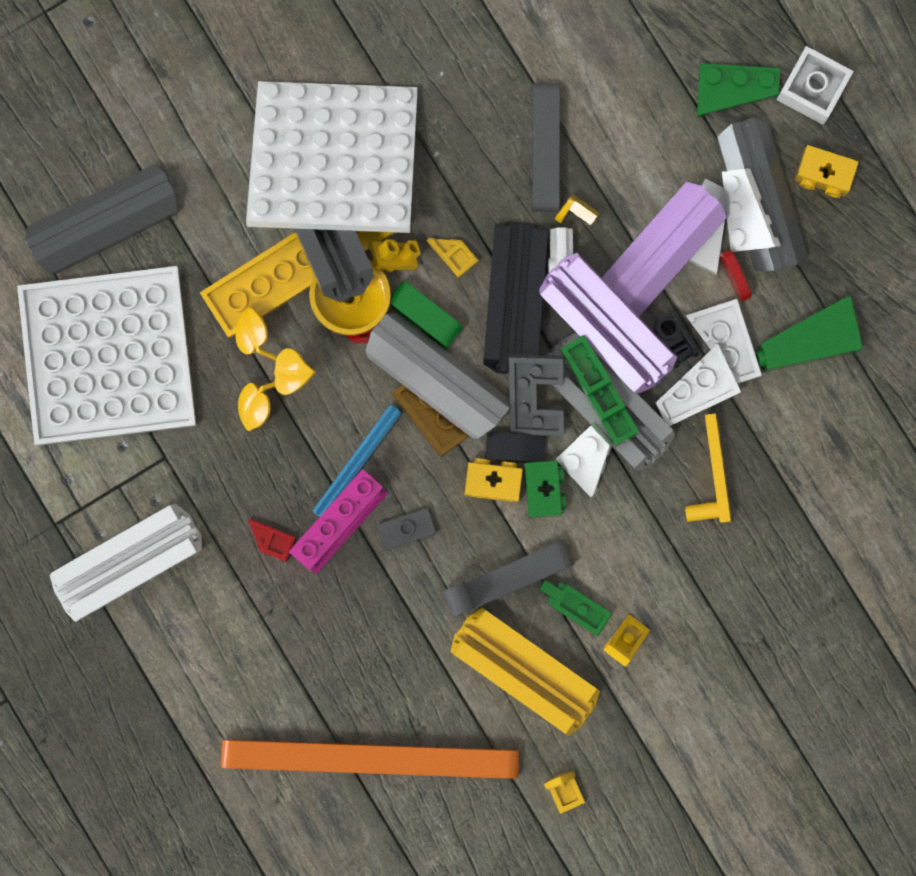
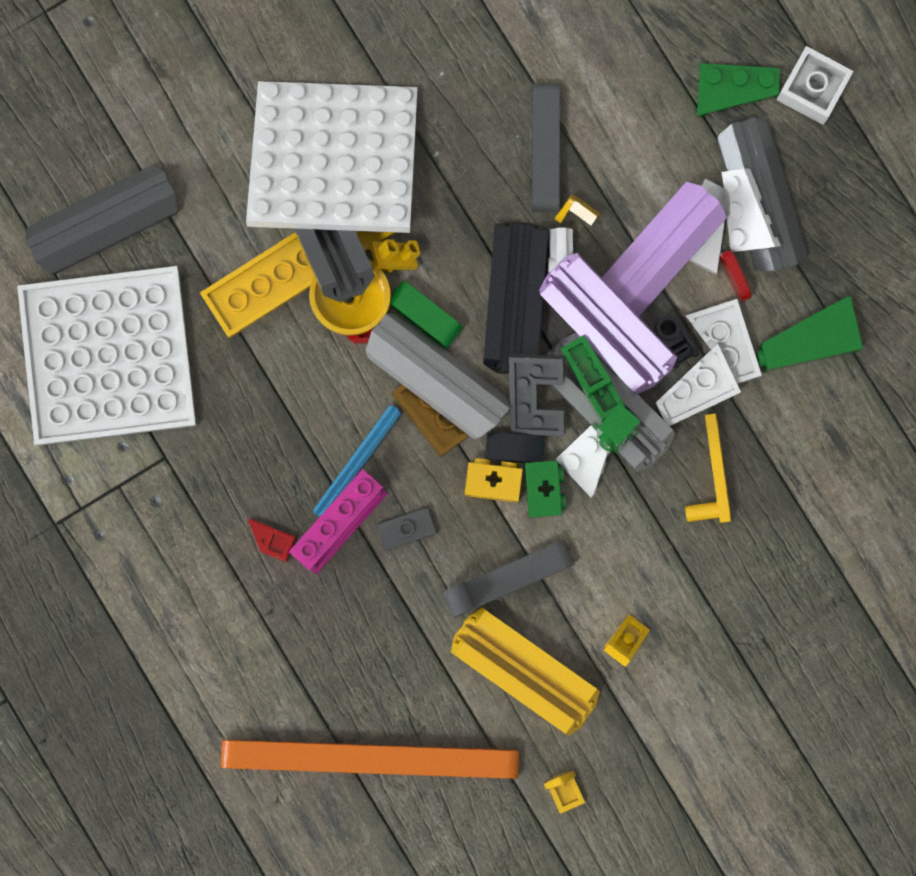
white piece [50,504,202,622] -> none
yellow plant [235,307,315,431] -> none
yellow tile [426,238,479,279] -> none
green hinge [539,580,612,637] -> none
yellow brick [794,145,859,198] -> none
none -> green brick [597,403,640,455]

